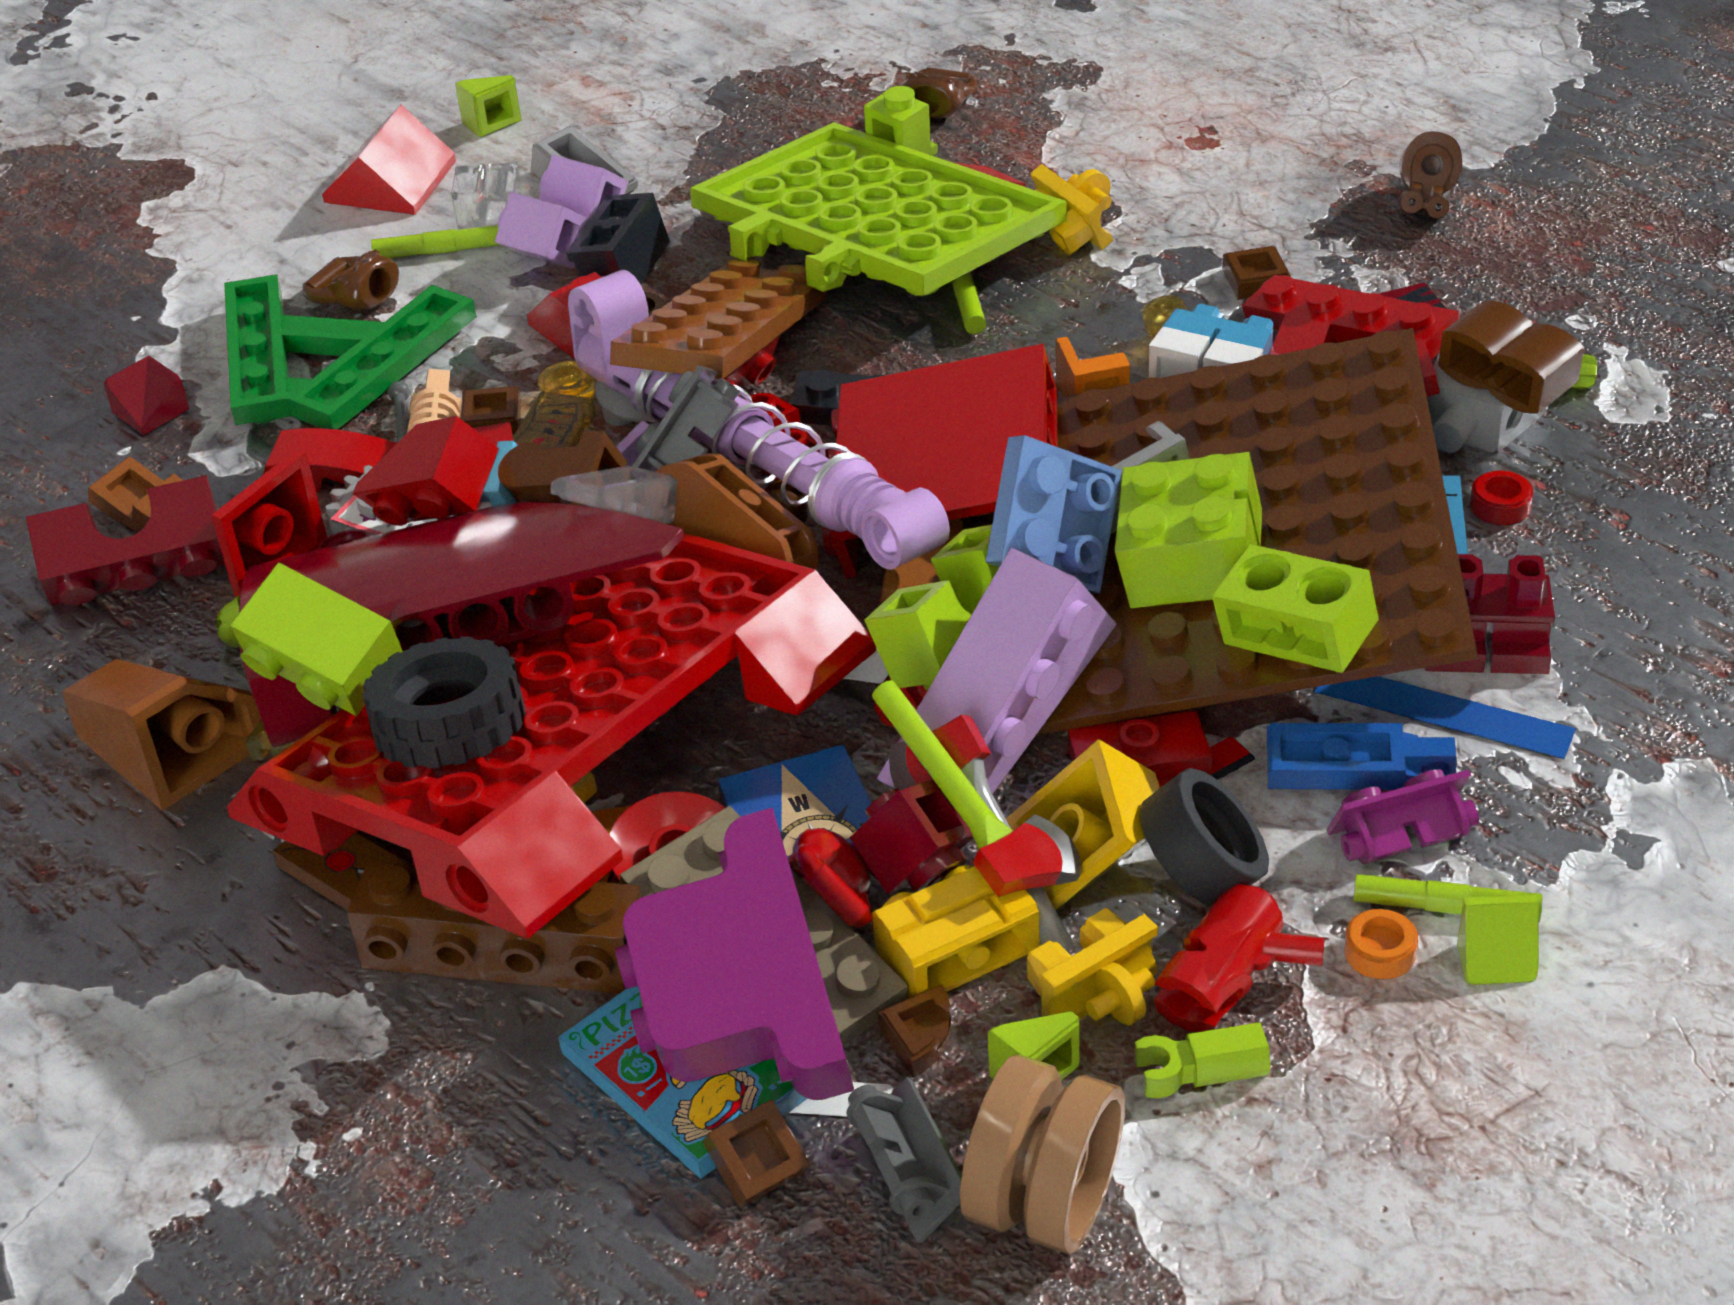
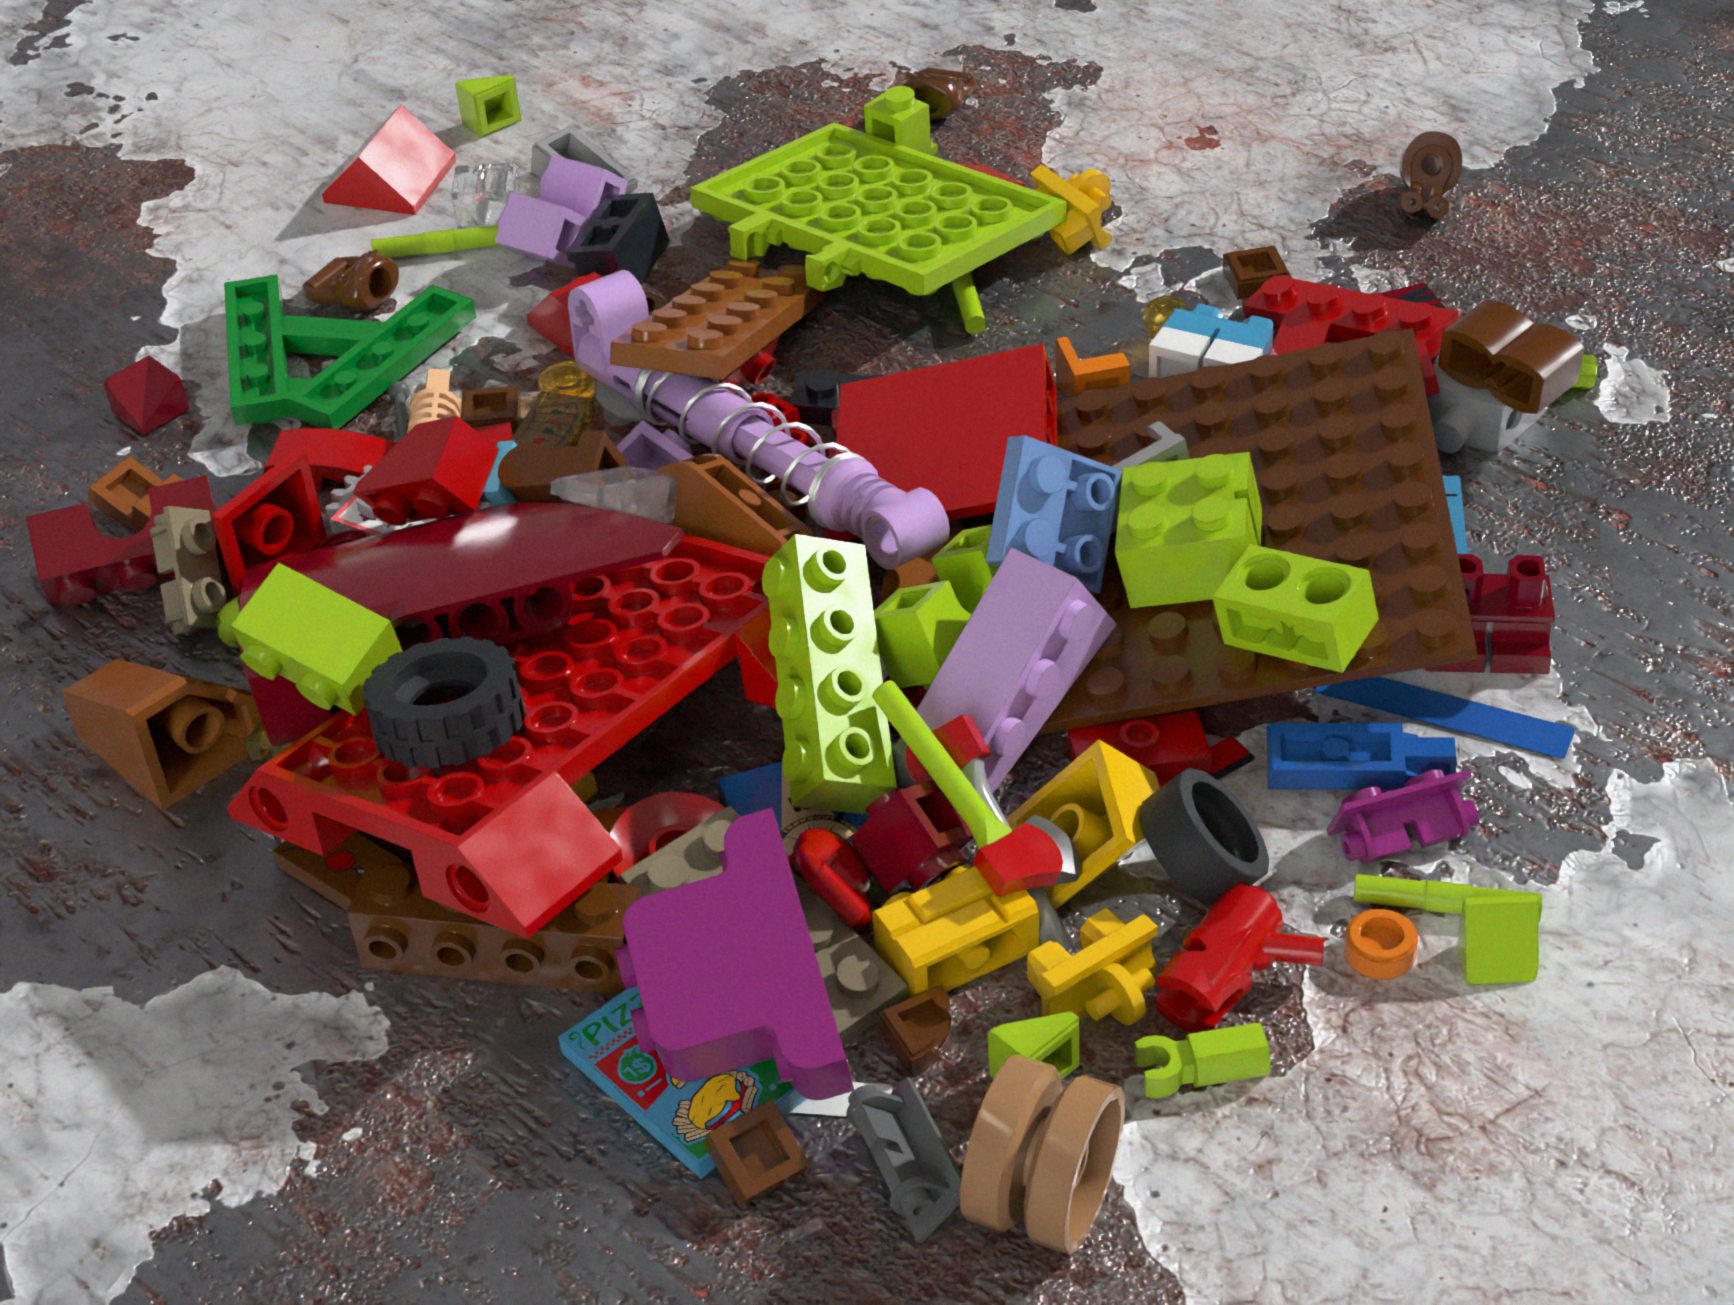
dark grey hinge [632,365,740,472] -> none
red tile [1470,470,1534,525] -> none
none -> dark tan hinge [149,506,226,637]
none -> lime brick [762,534,897,814]

